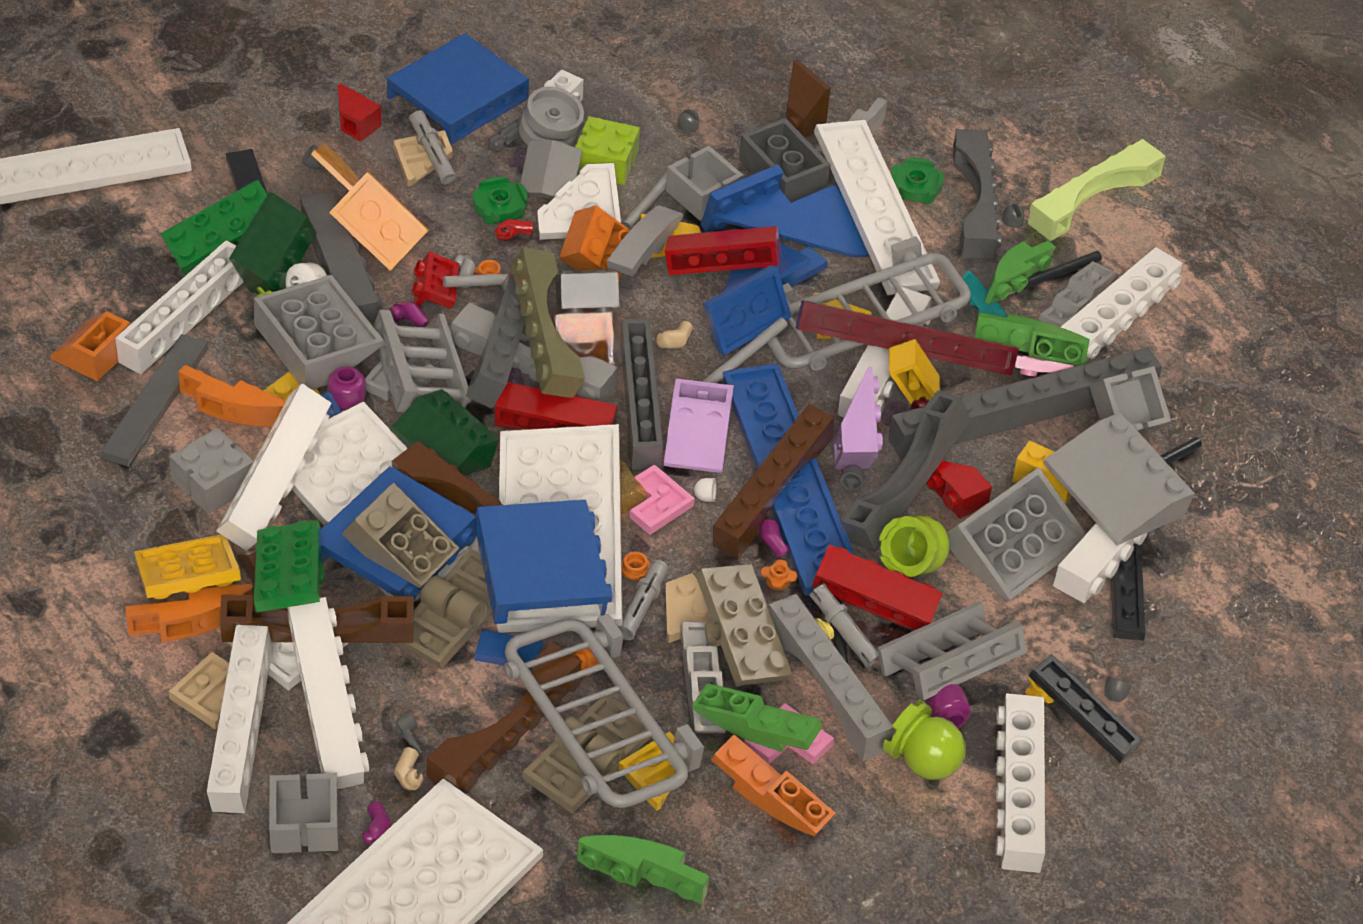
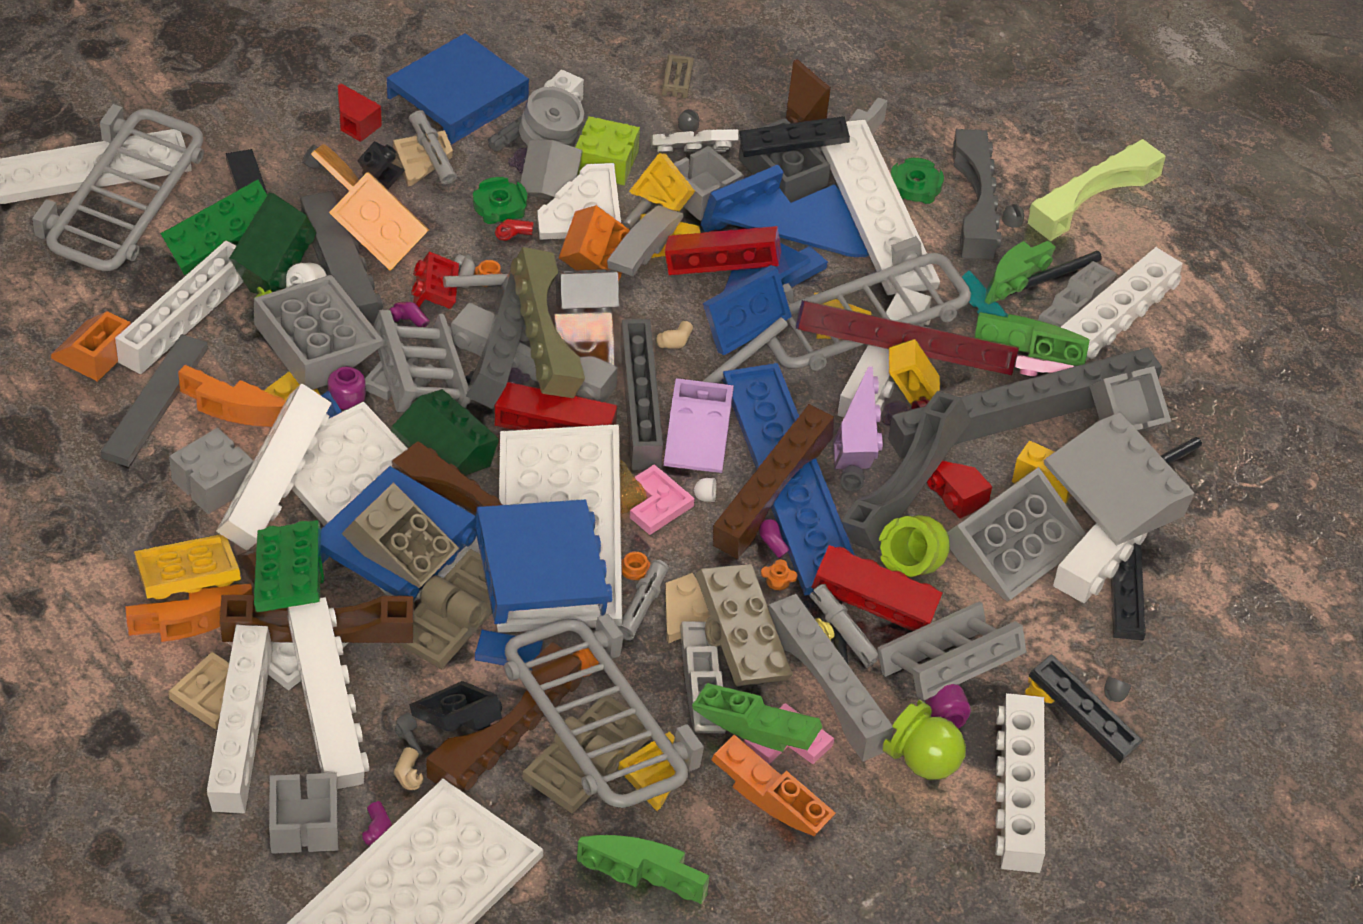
none -> light grey bar [32,104,204,272]
none -> black brick [357,141,405,189]
none -> black plate [409,681,502,731]
none -> yellow wing [629,153,695,211]
none -> white plate [651,130,738,153]
none -> dark tan tile [662,55,694,98]
none -> black tile [739,116,850,157]

